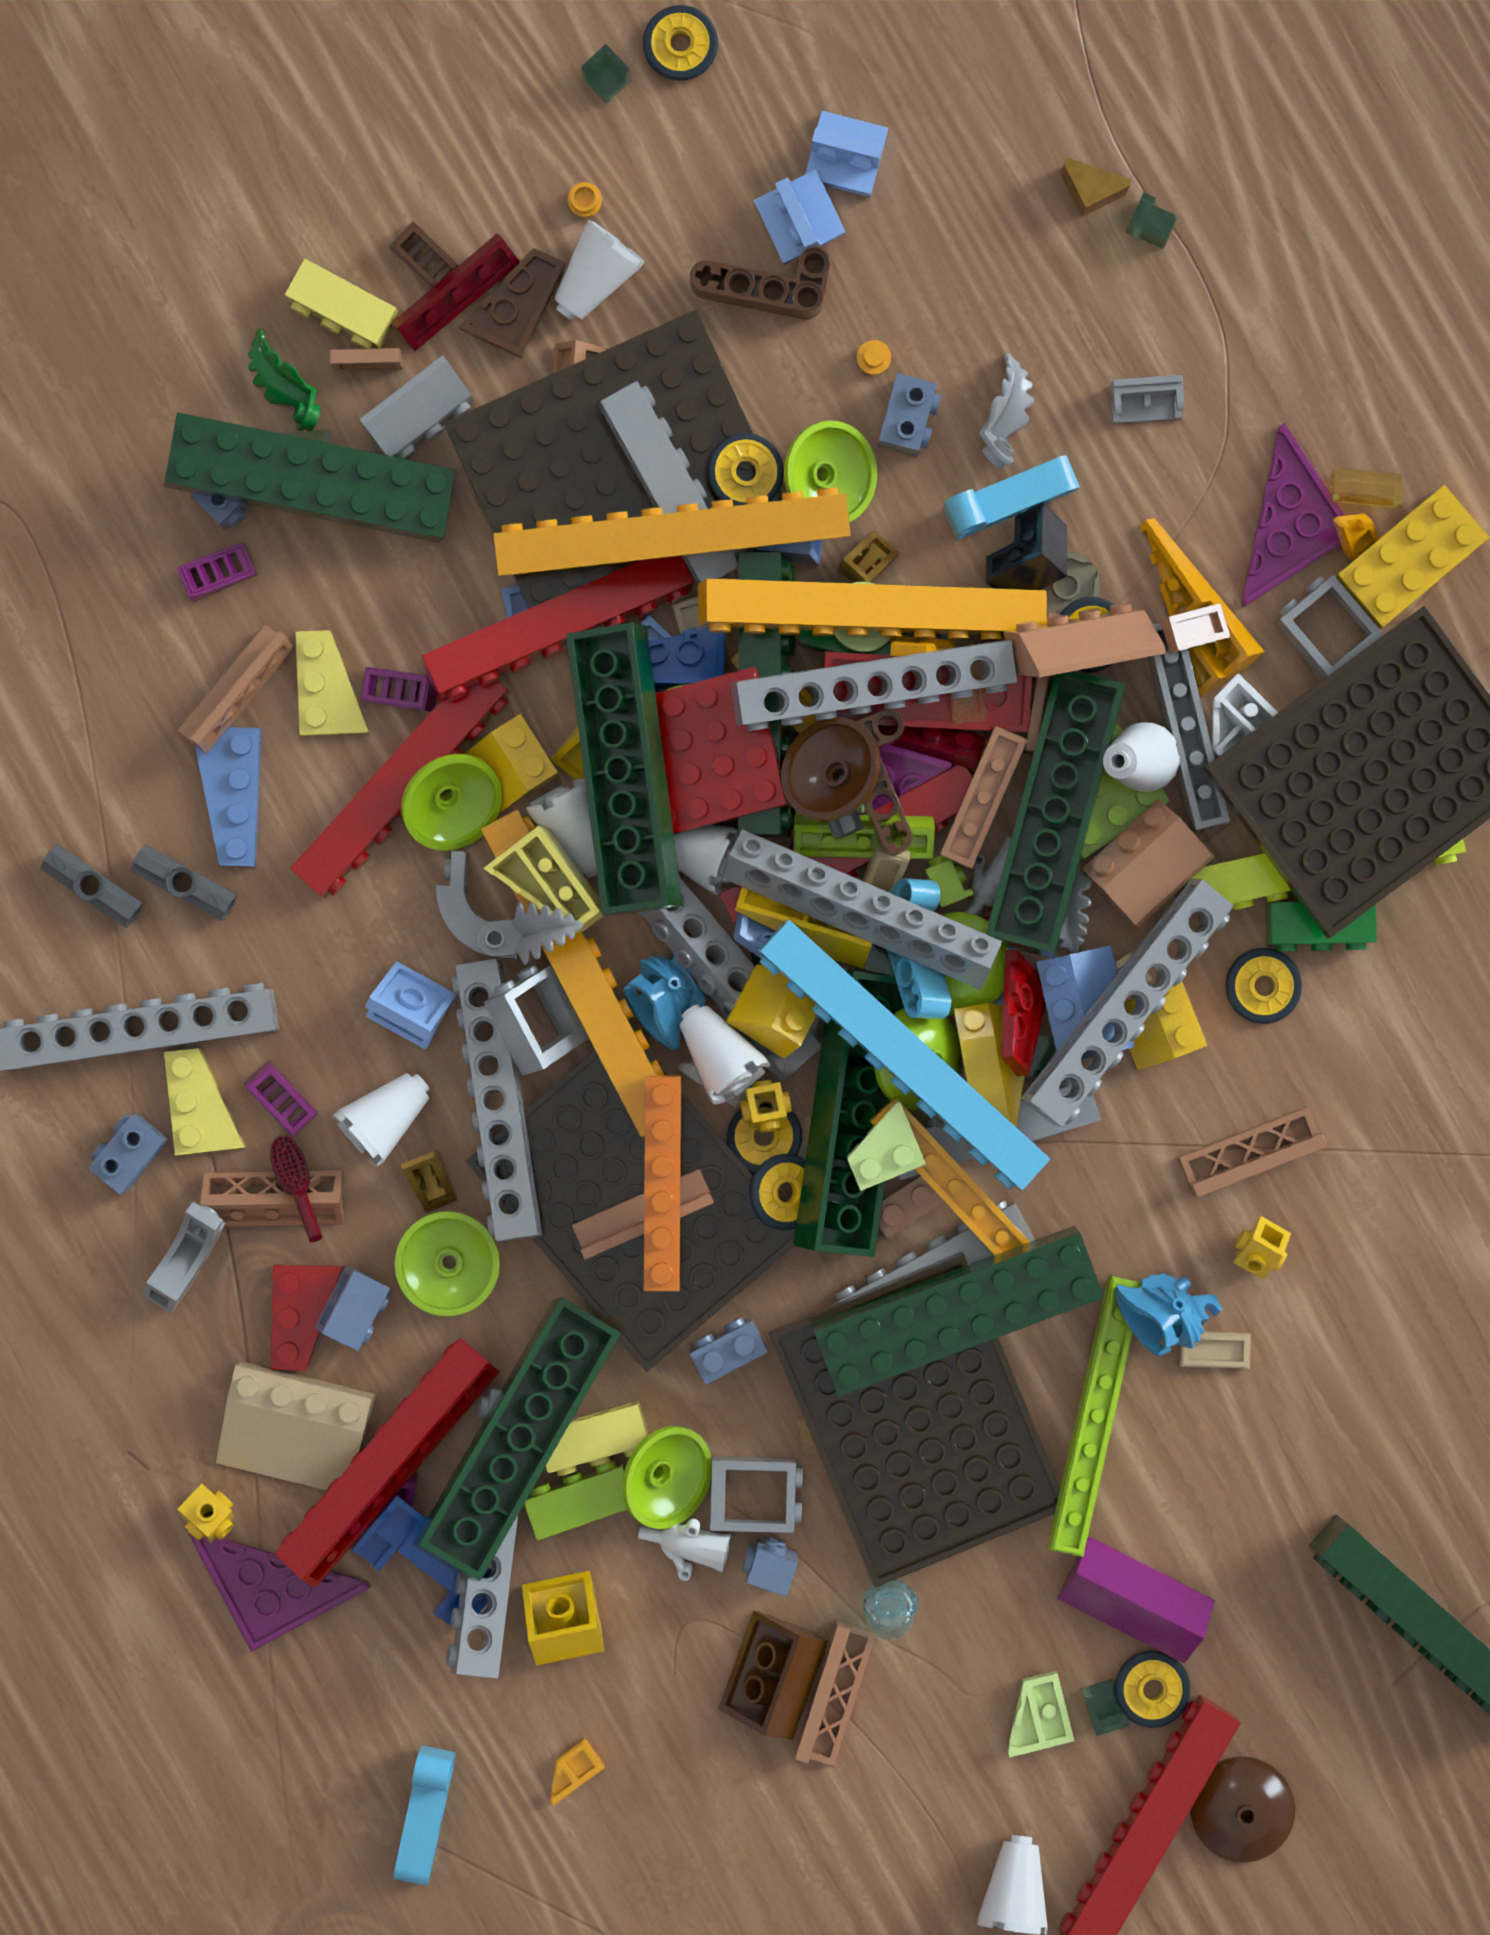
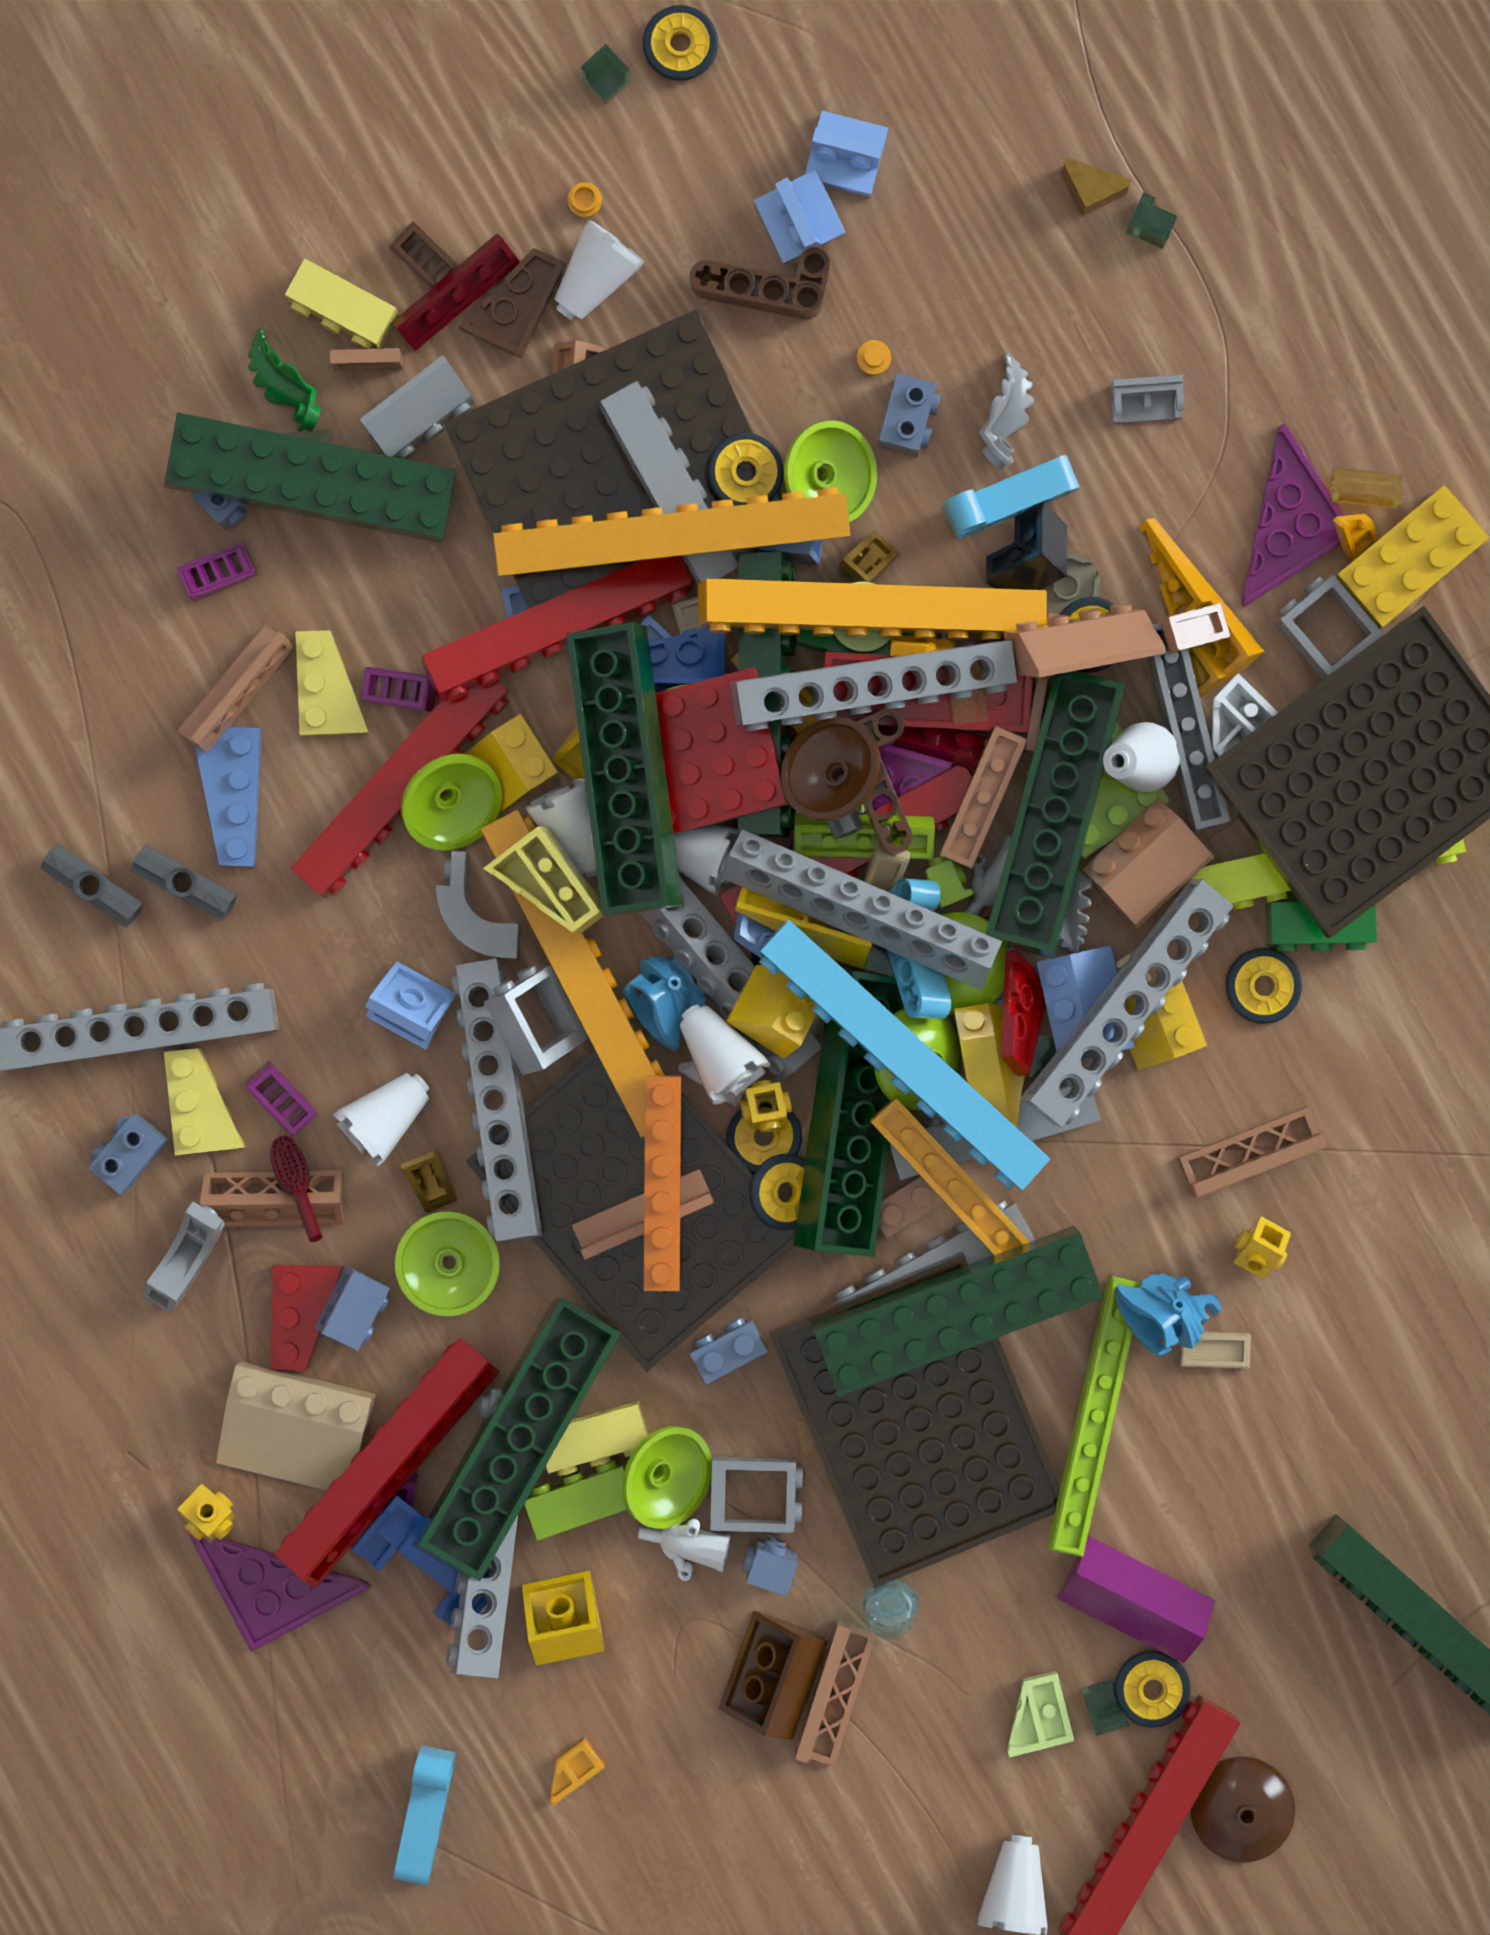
light grey plant [477,902,583,965] -> none
yellowish green wing [847,1100,926,1191] -> none

